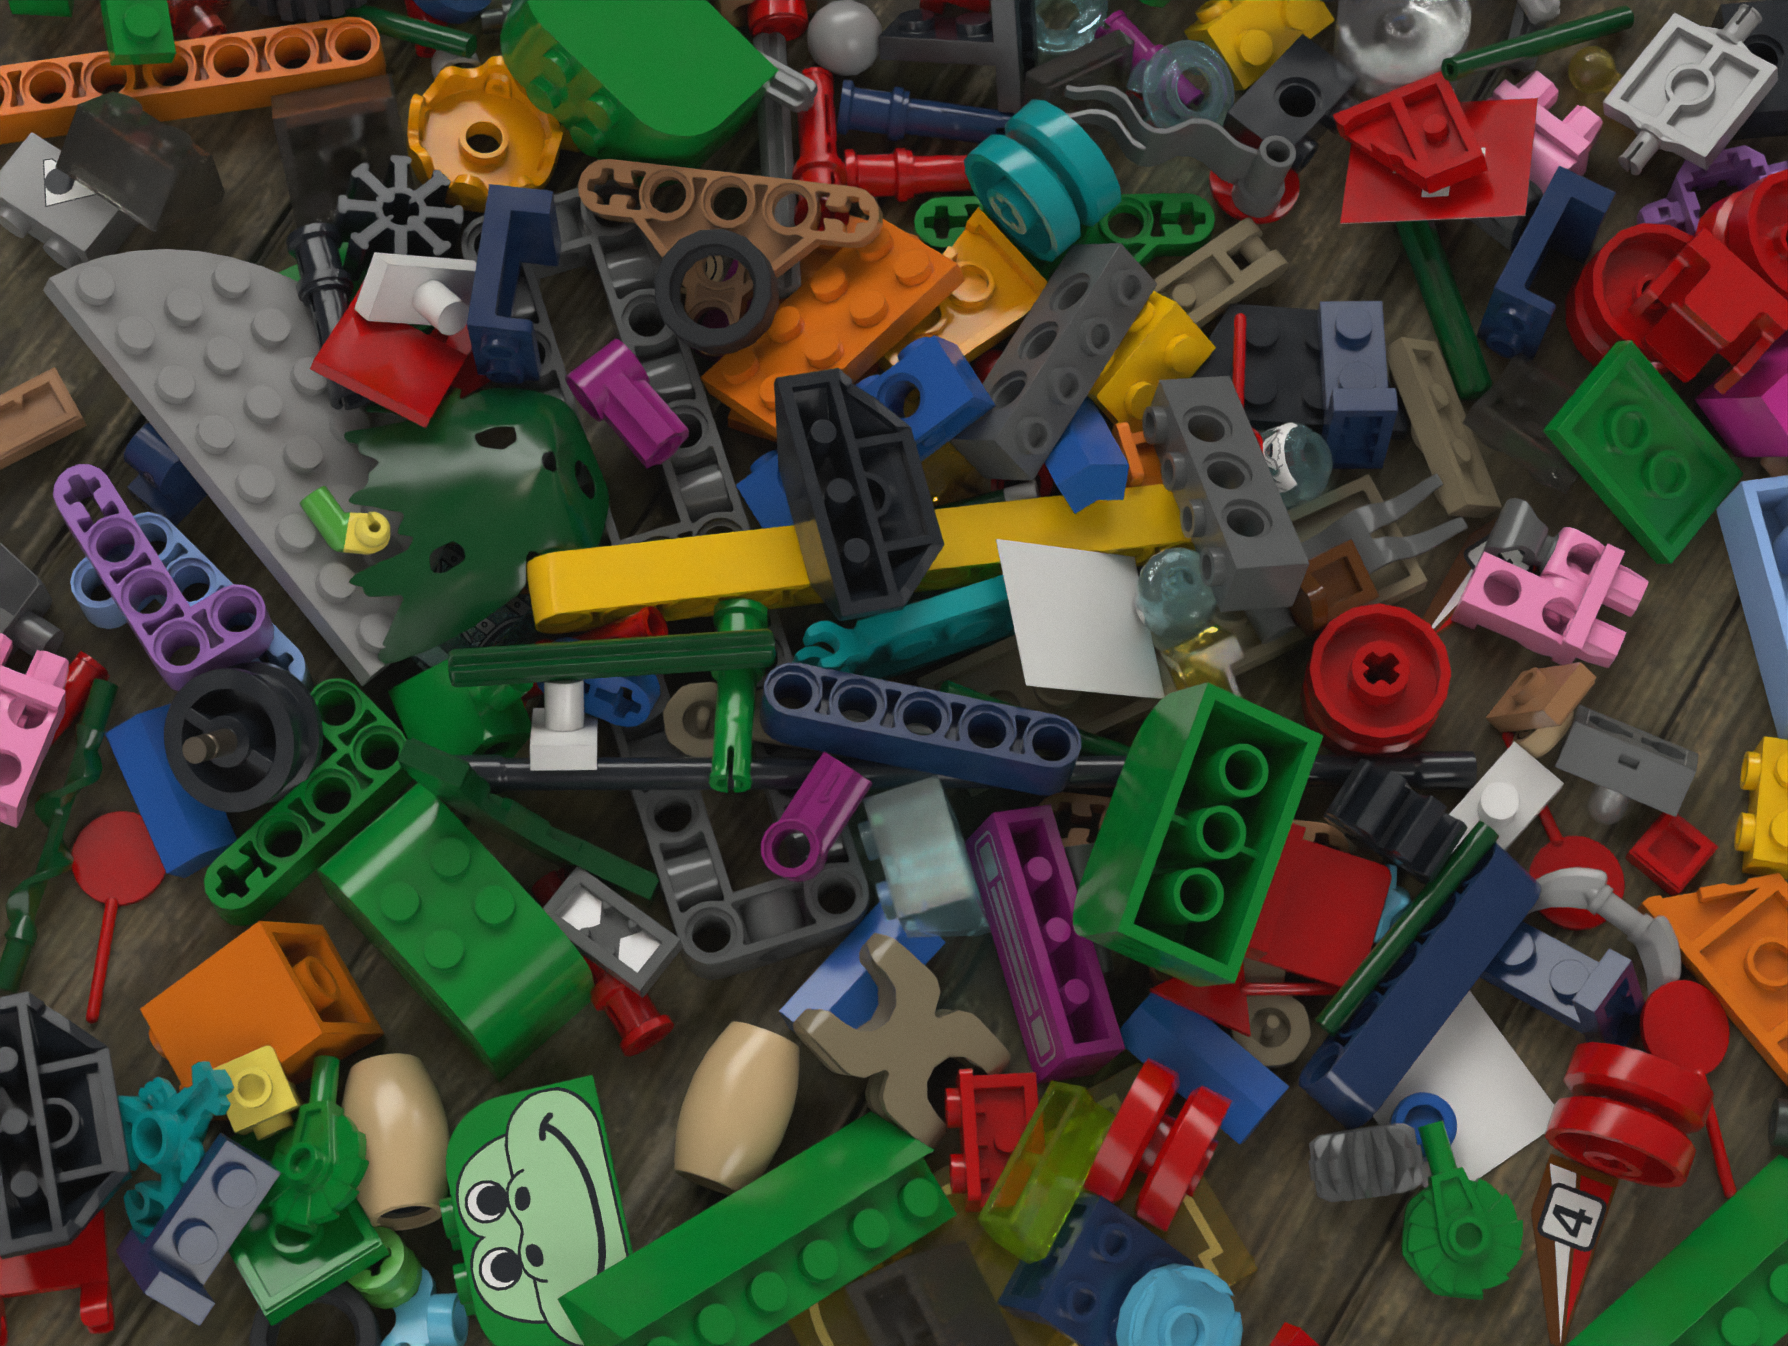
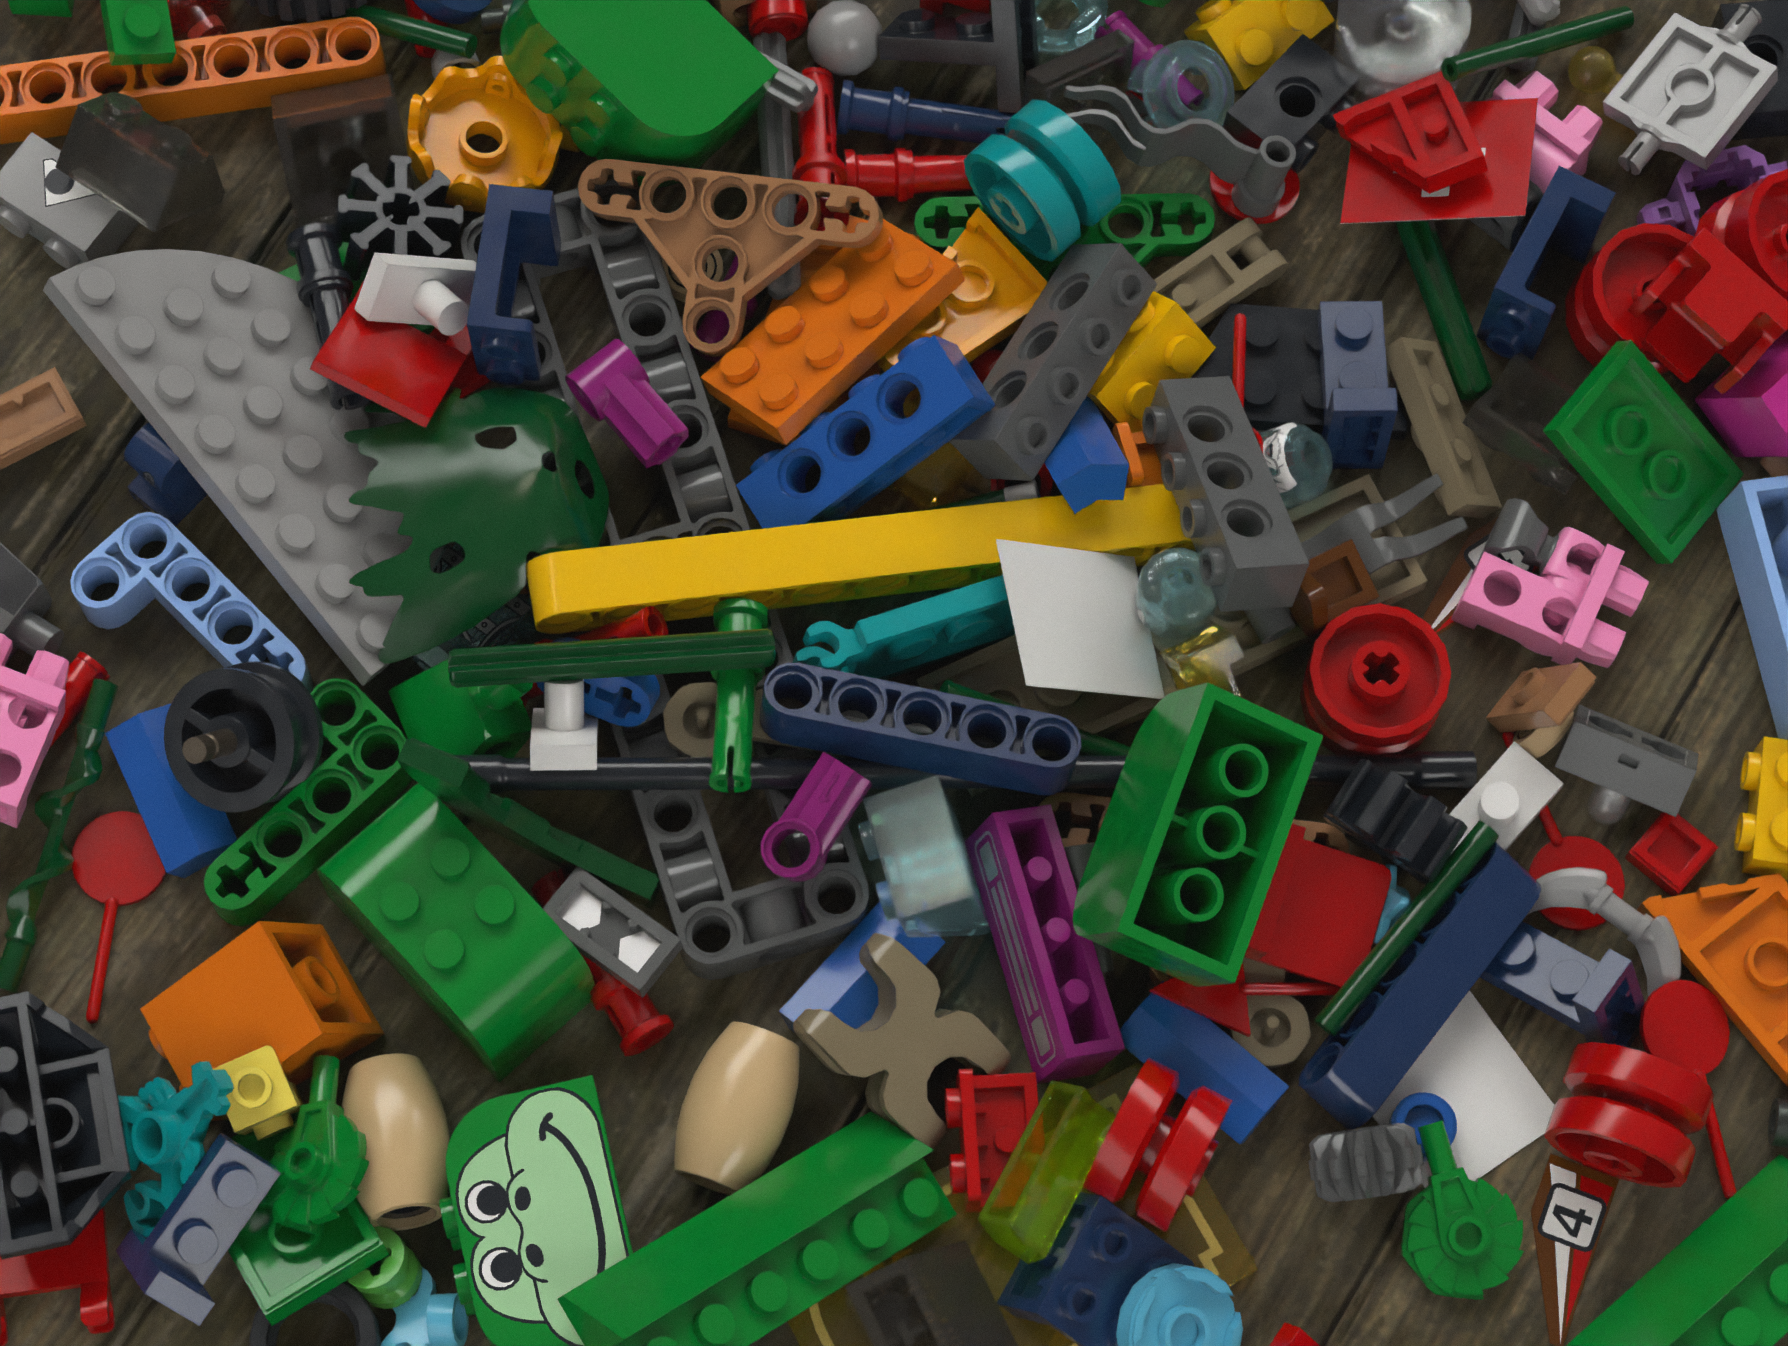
medium lavender beam [53,464,274,692] -> none
arm [299,486,390,555] -> none
black tyre [654,229,779,354] -> none
black wedge [774,368,944,621] -> none

